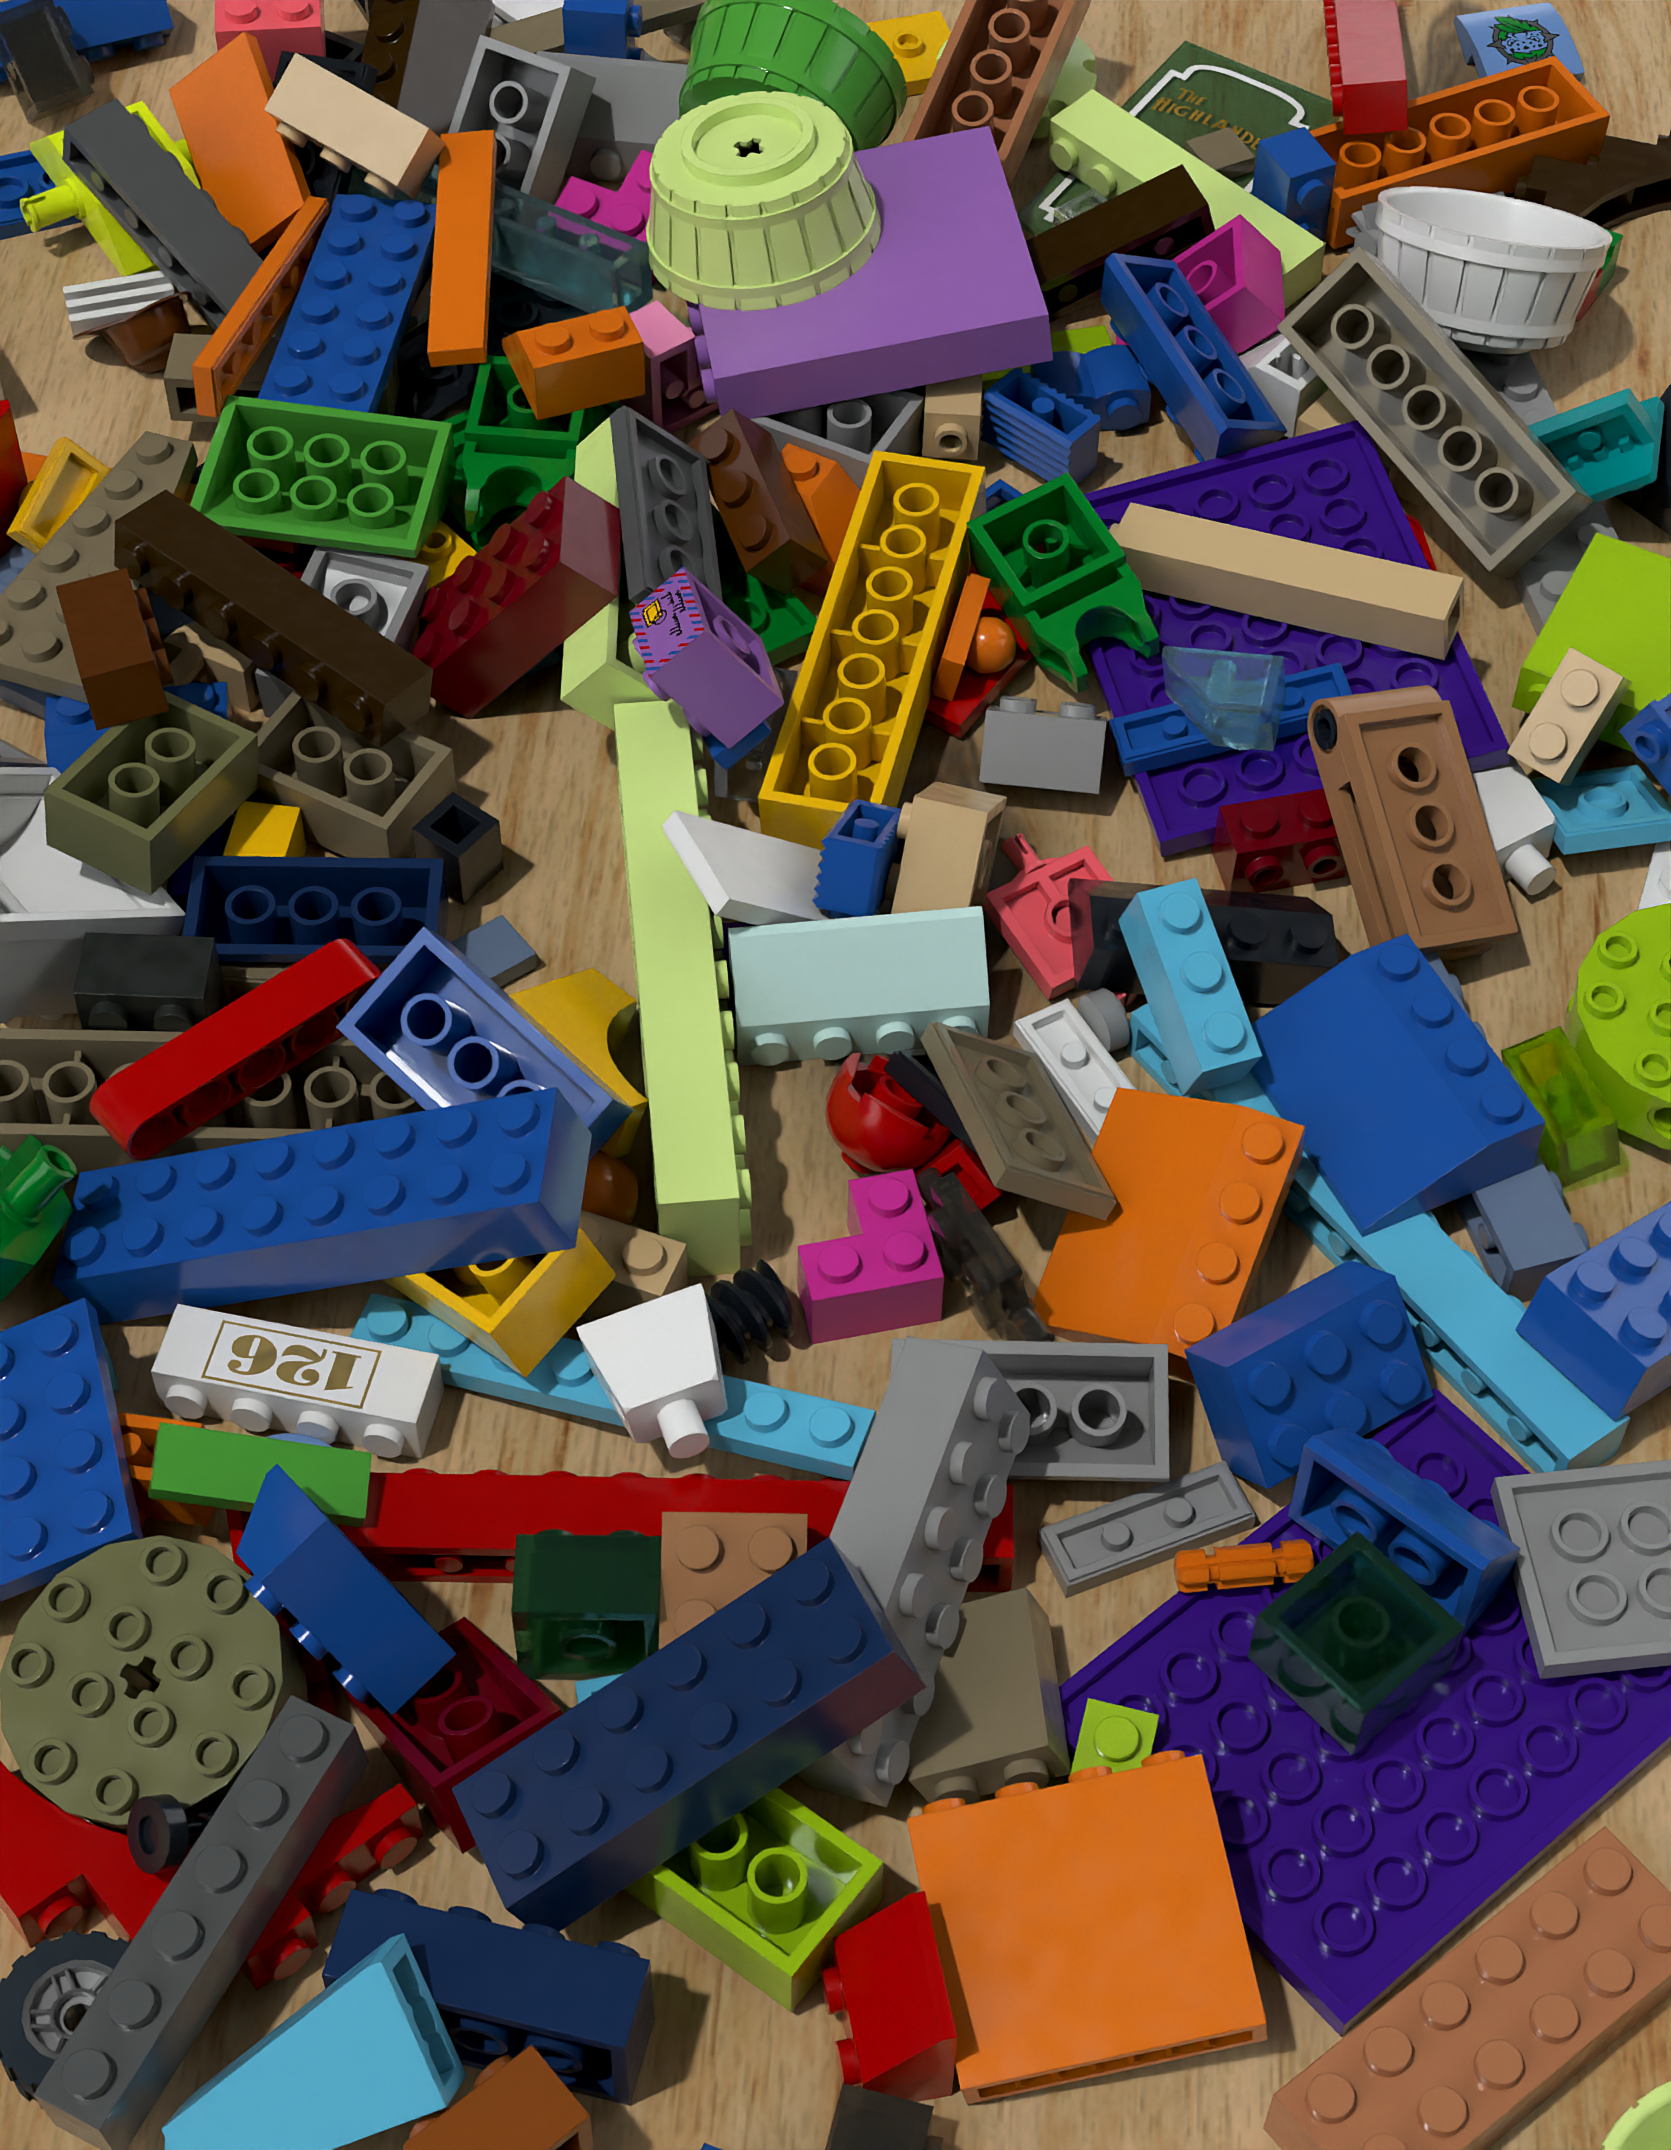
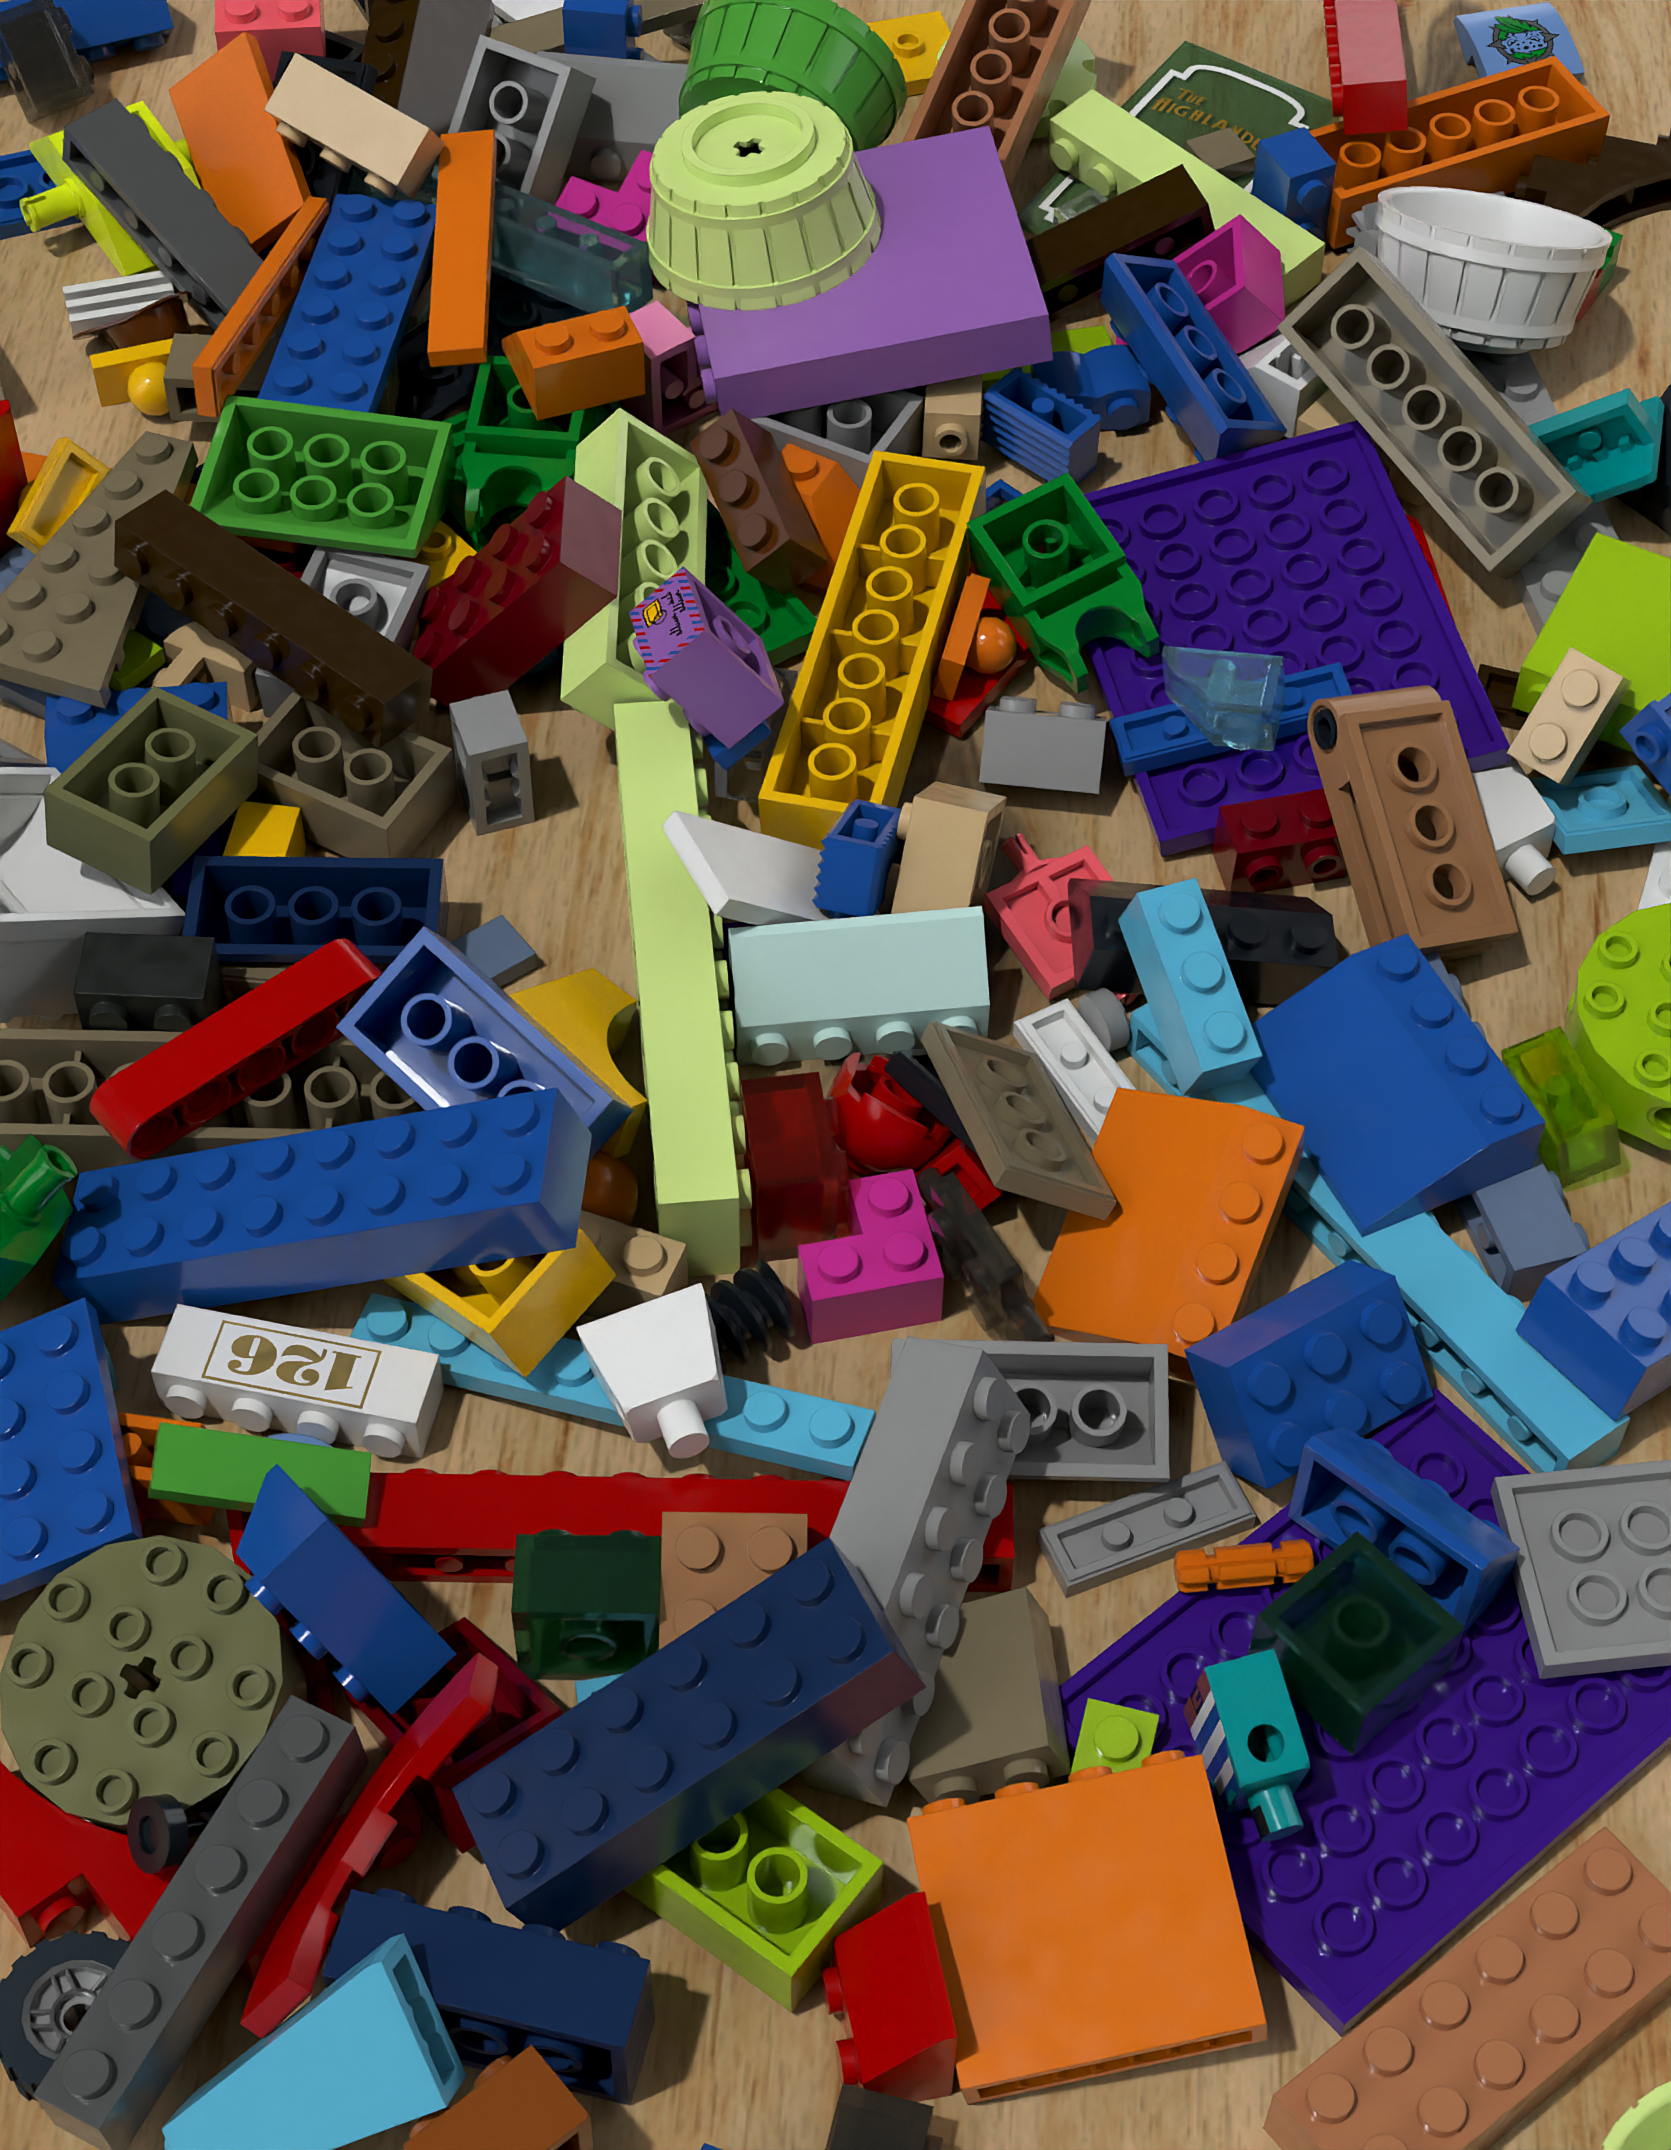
reddish brown brick [56,568,175,731] -> none
black brick [412,792,504,905] -> none
dark grey tile [610,405,723,605] -> none
tan brick [1109,502,1464,660] -> none
none -> yellow tile [89,333,198,416]
none -> red tile [240,1652,499,2038]
none -> light grey brick [449,690,535,836]
none -> clear red brick [740,1072,849,1262]
none -> teal torso [1183,1648,1310,1842]
none -> dark brown tile [1477,664,1528,731]

